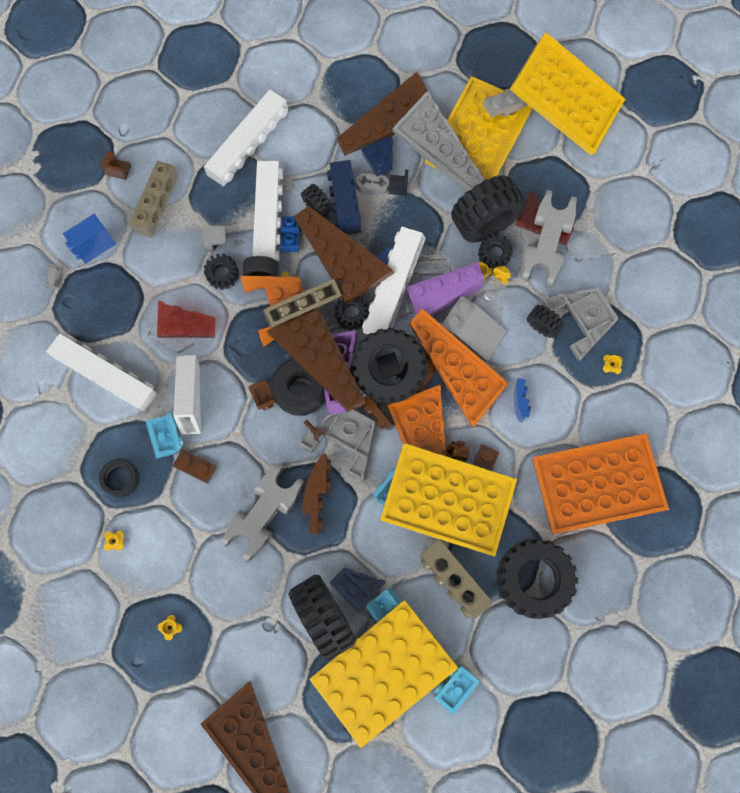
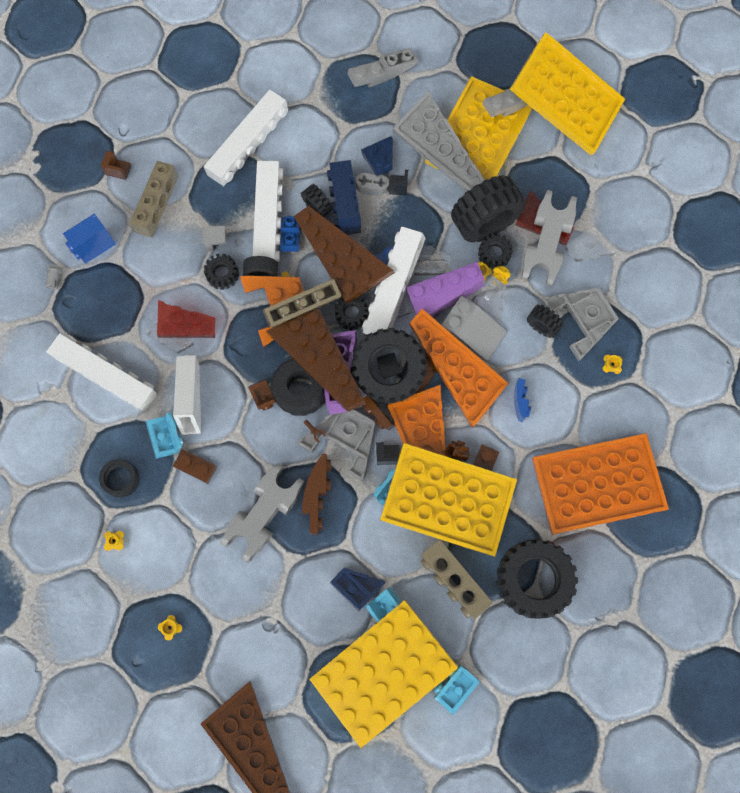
black tyre [288,575,357,660] -> none
reddish brown wing [337,72,428,156] -> none
none -> light grey slope [347,48,418,87]
none -> black panel [376,442,400,465]

